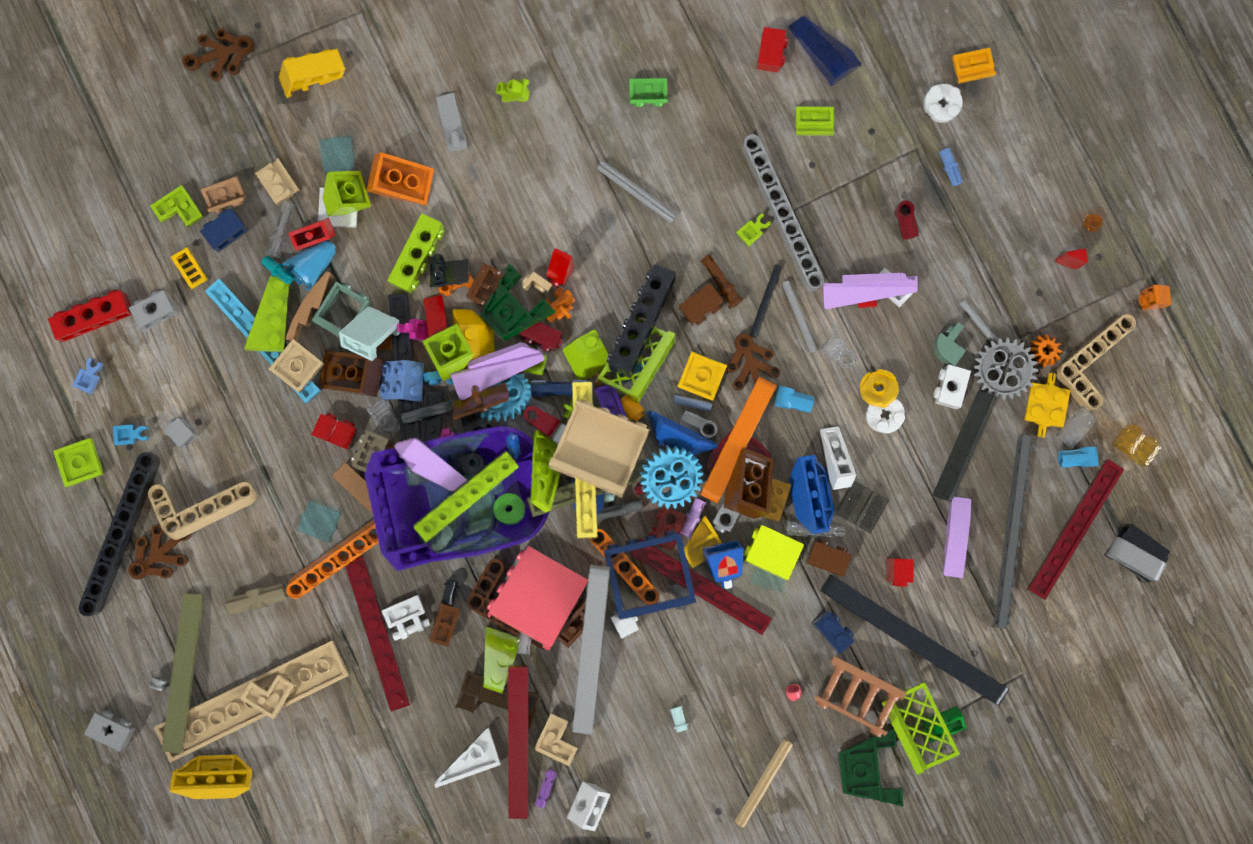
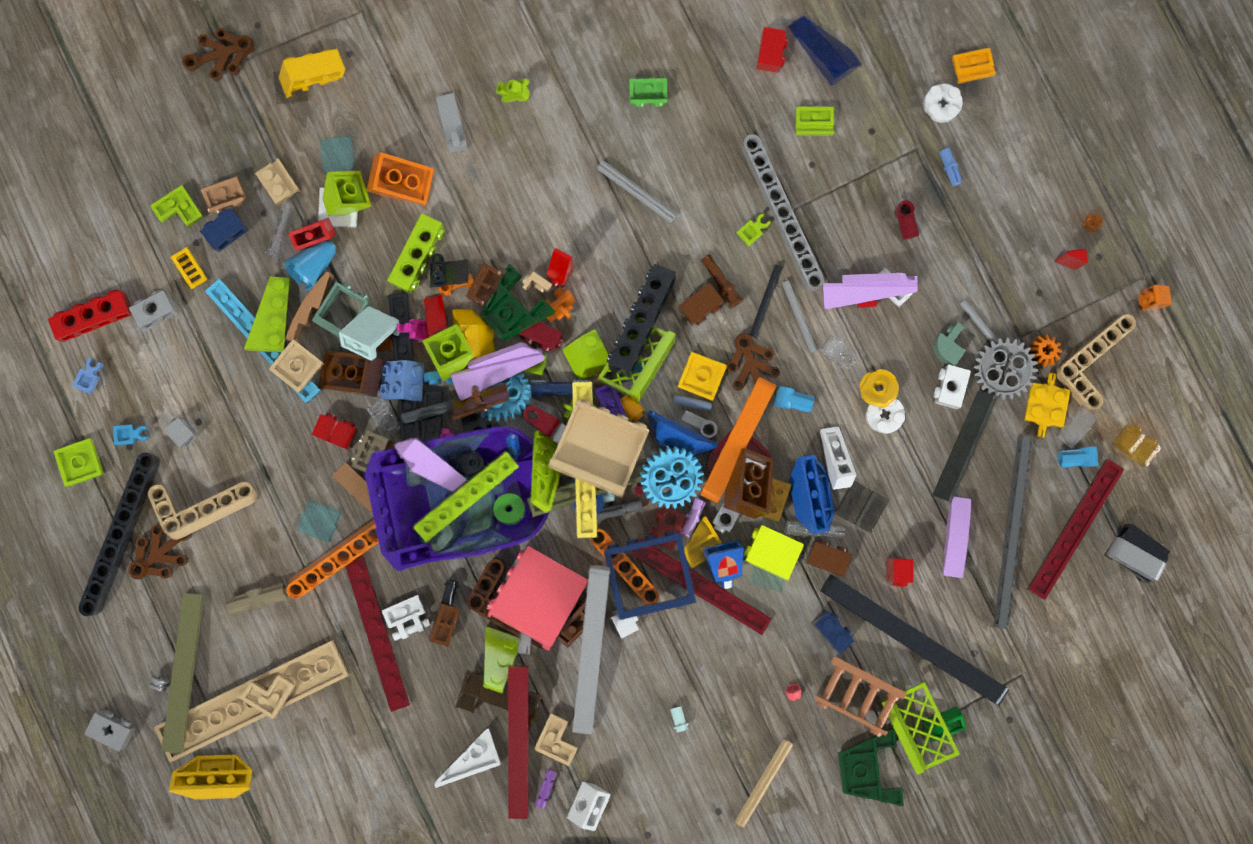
teal axle [261,256,294,284] -> none

